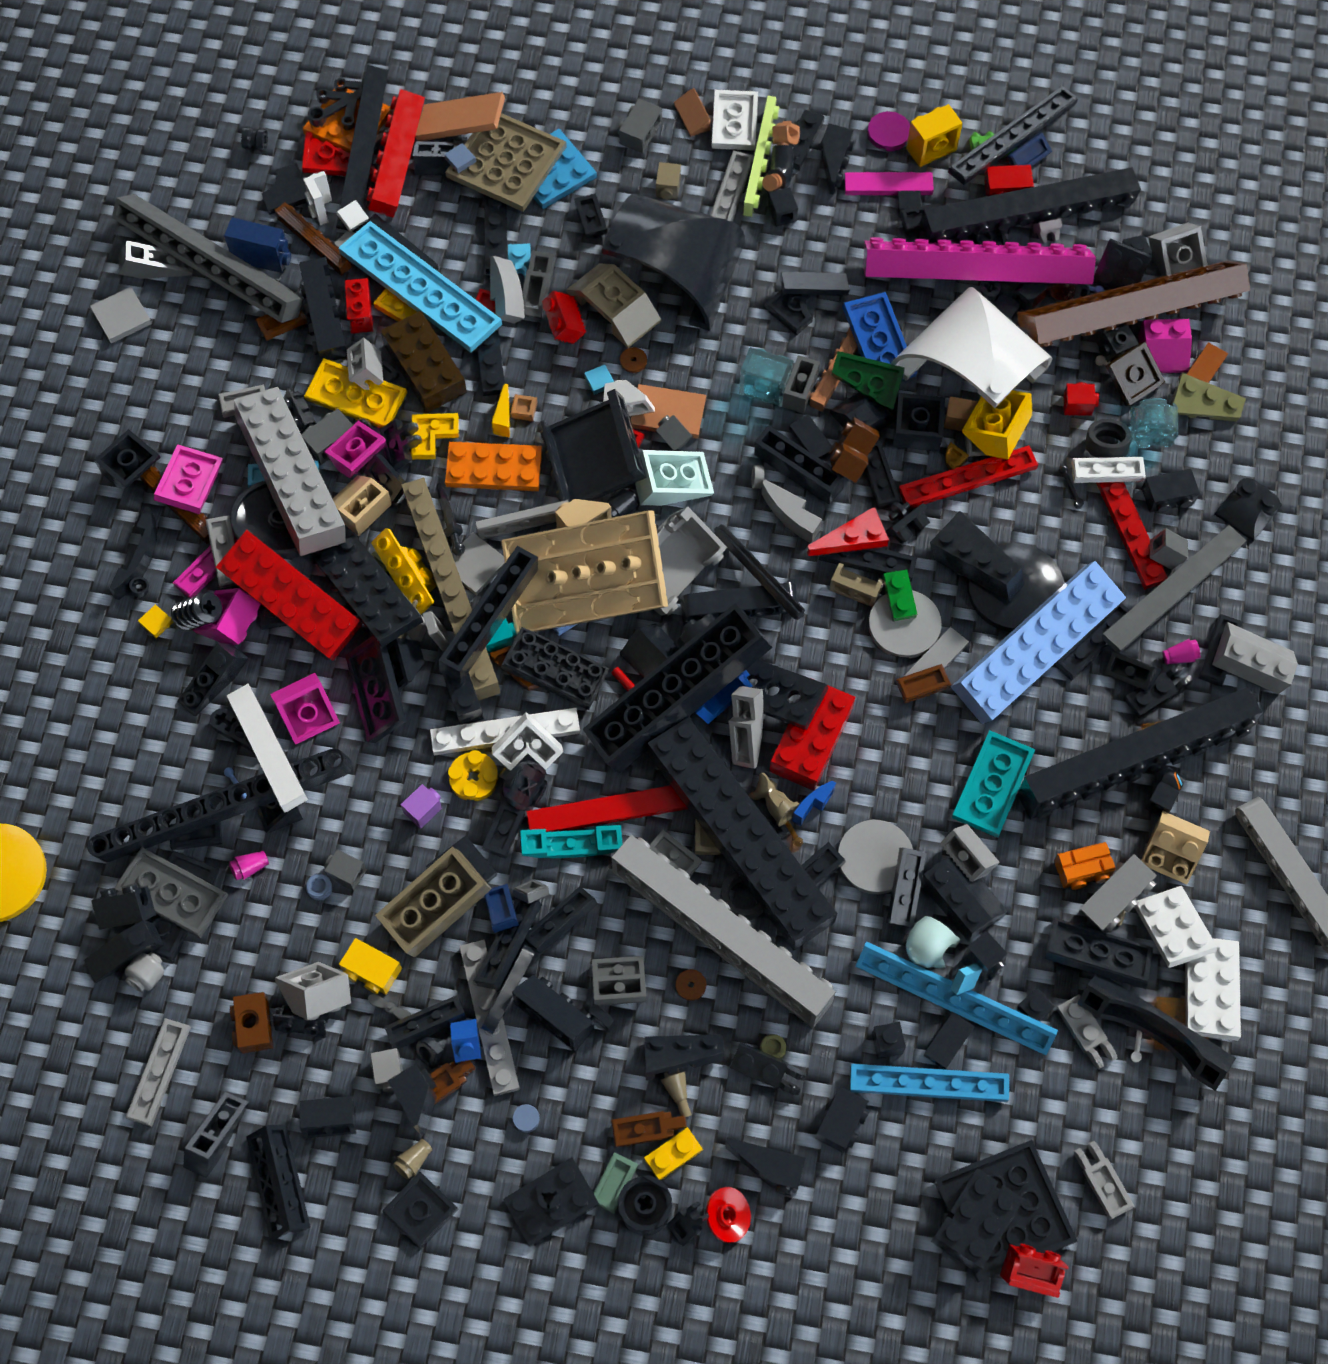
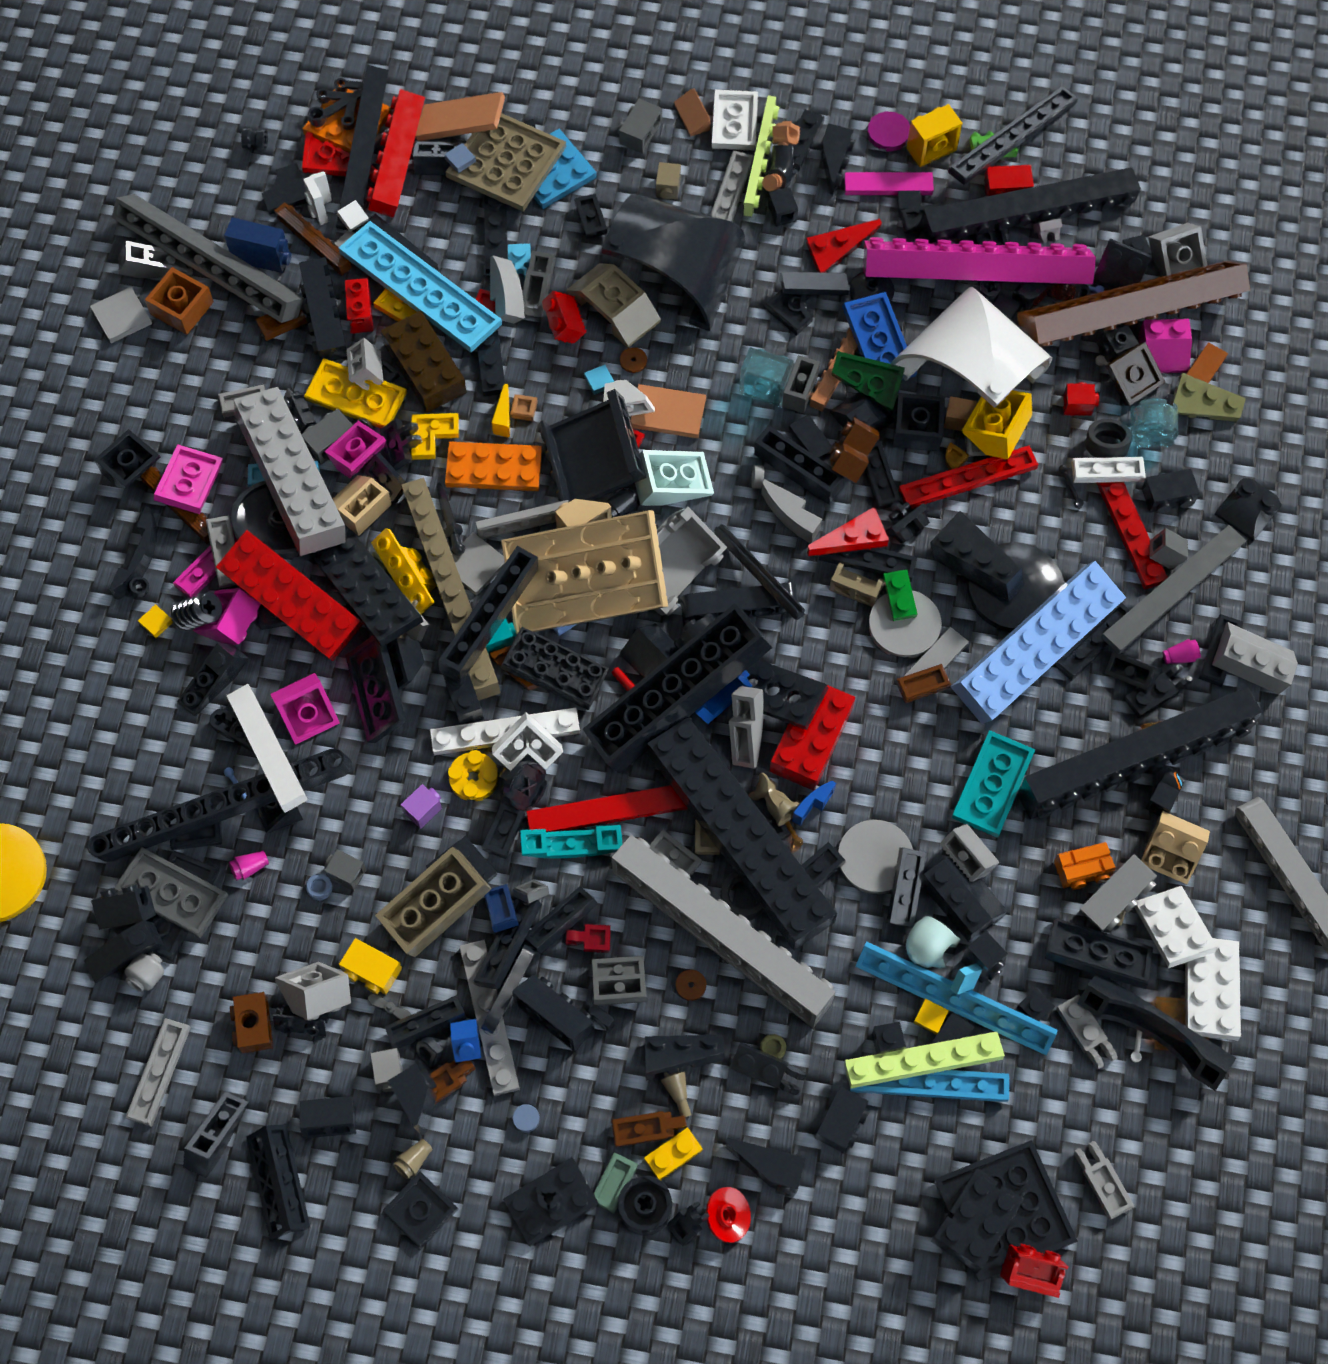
light grey tile [423,611,450,651] -> none
dark grey brick [656,415,693,451] -> none
dark blue tile [1006,133,1053,167] -> none
none -> dark orange brick [145,267,214,335]
none -> dark red plate [566,924,611,953]
none -> red wing [806,219,882,273]
none -> yellowish green plate [844,1032,1005,1089]
none -> black dish [850,272,895,302]
none -> yellow tile [914,998,949,1035]

